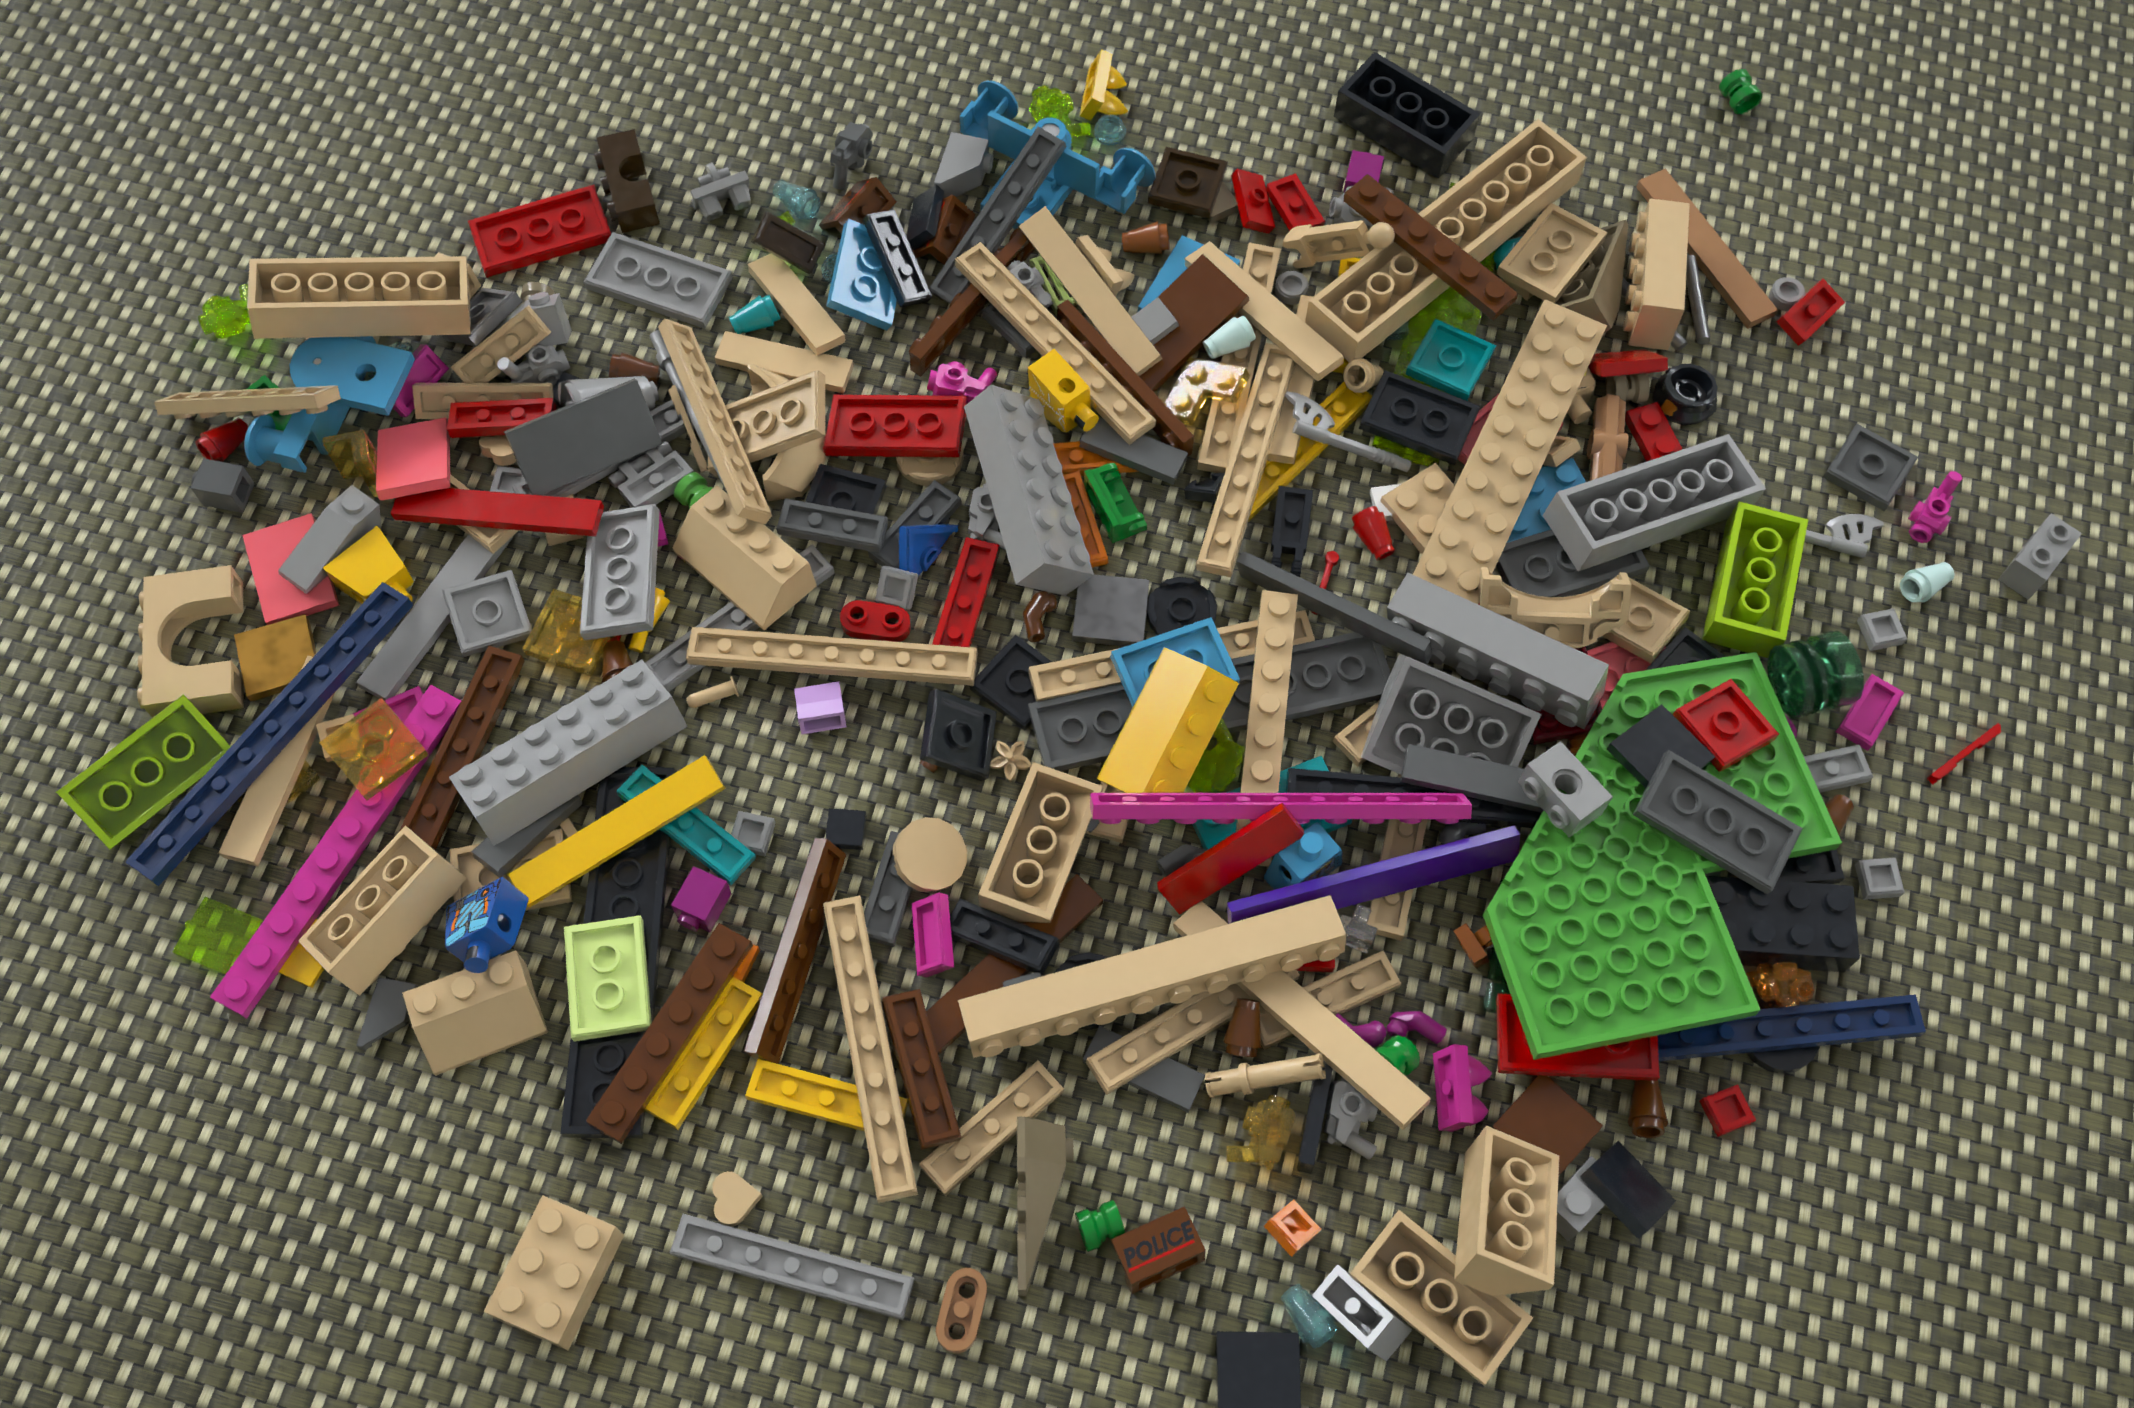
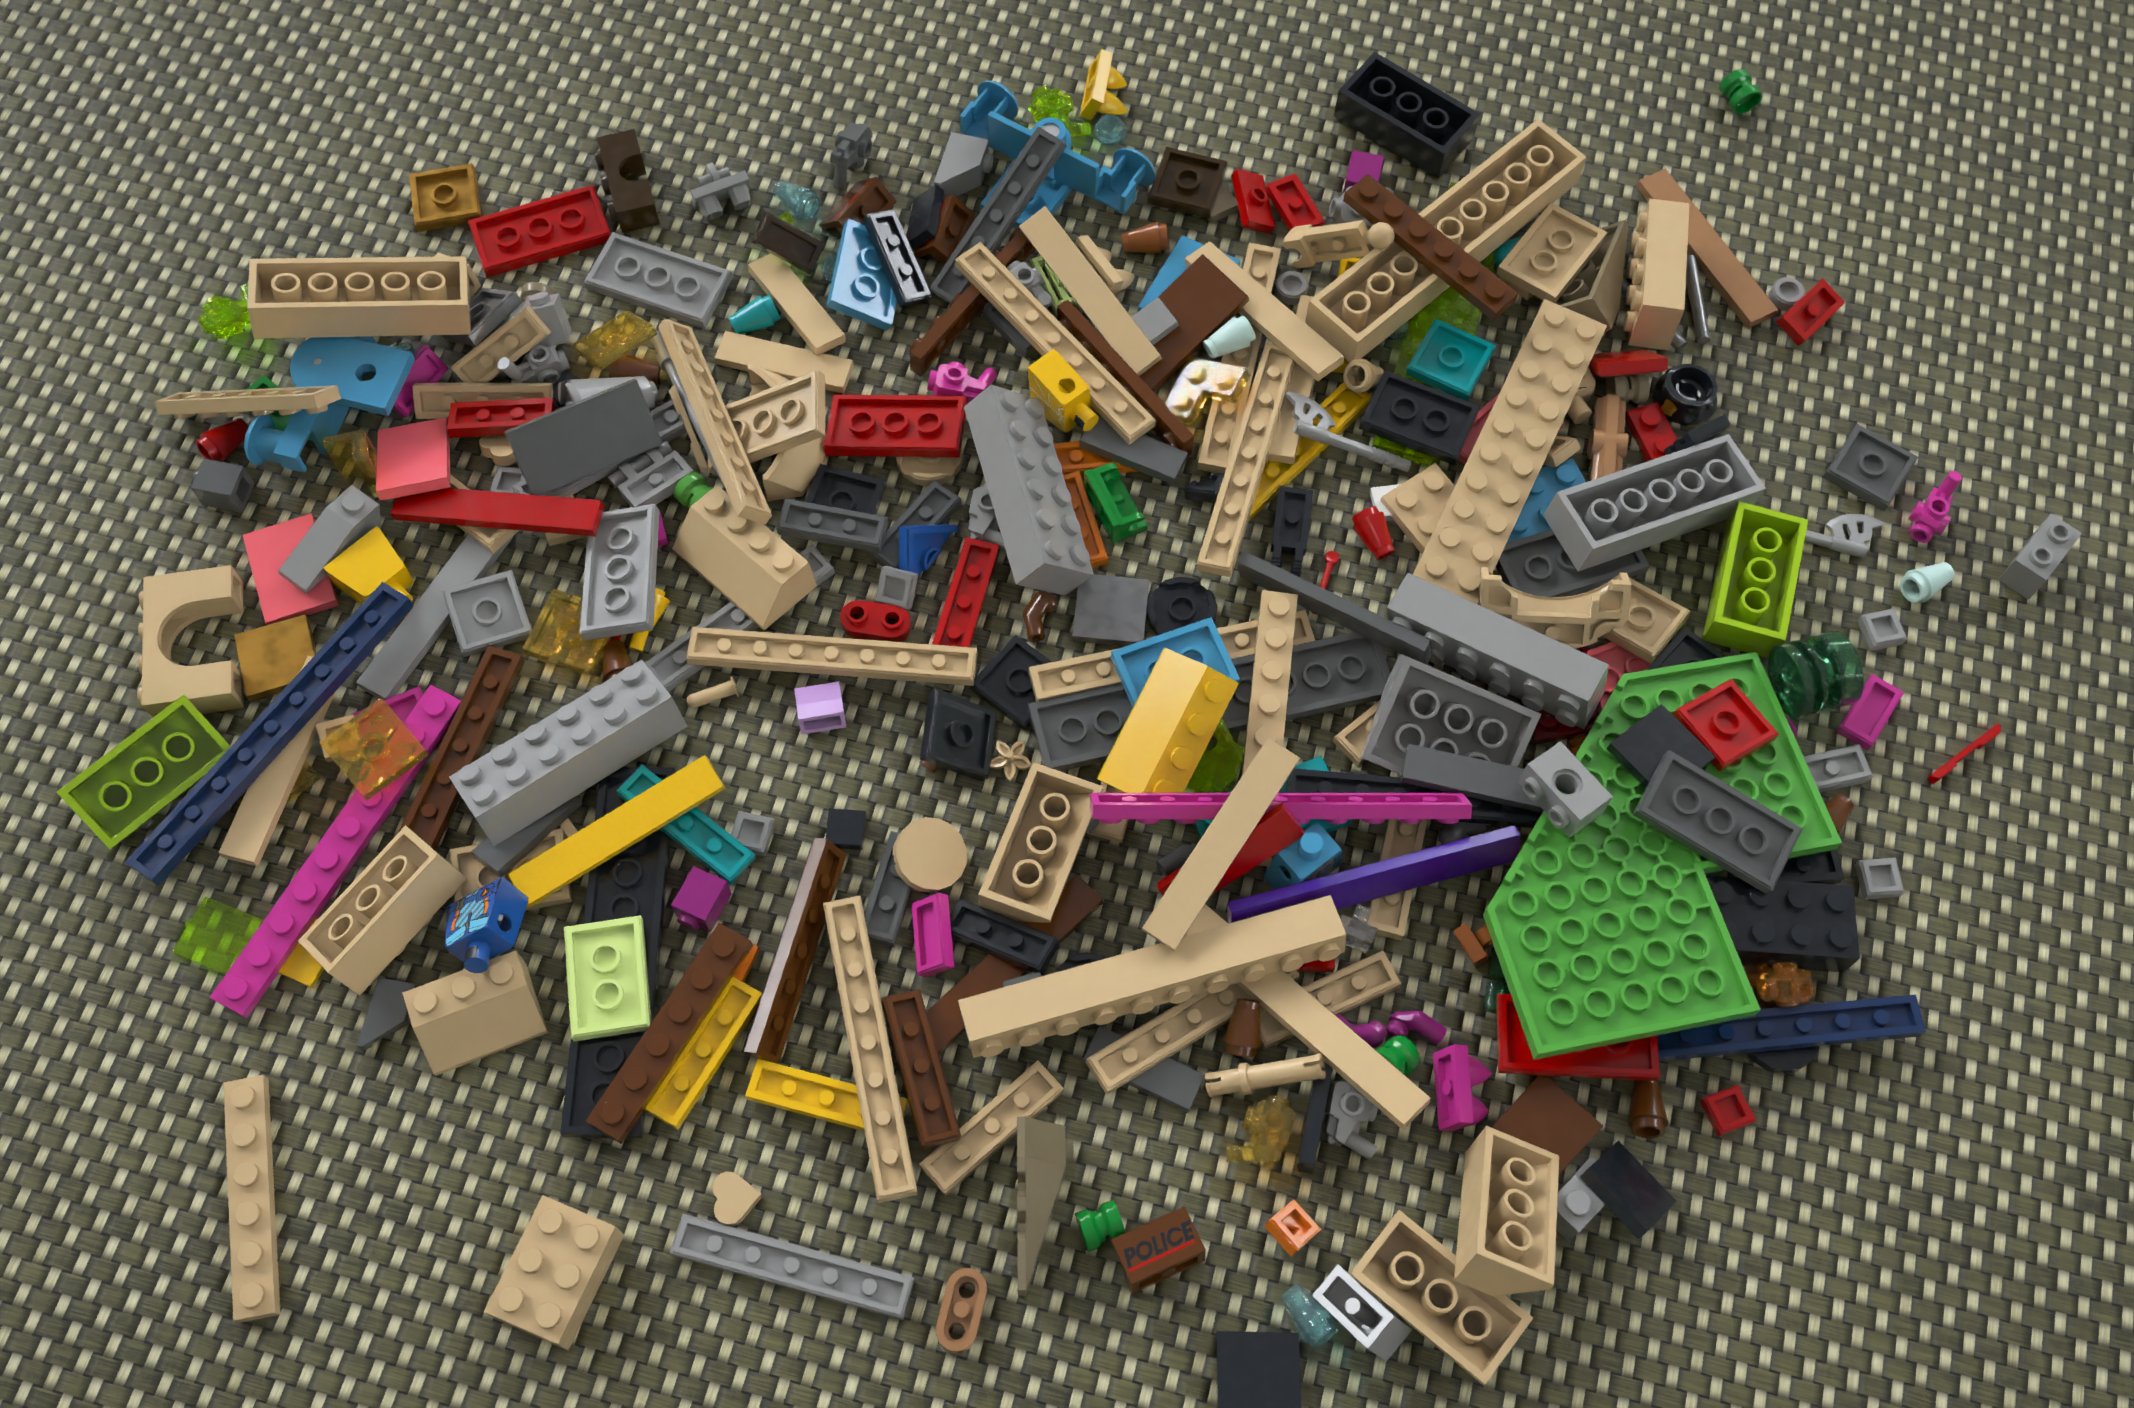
none -> tan plate [223,1075,280,1323]
none -> pearl gold tile [409,163,482,232]
none -> clear yellow tile [572,310,657,370]
none -> tan tile [1142,738,1300,951]
none -> black tile [1664,414,1731,455]

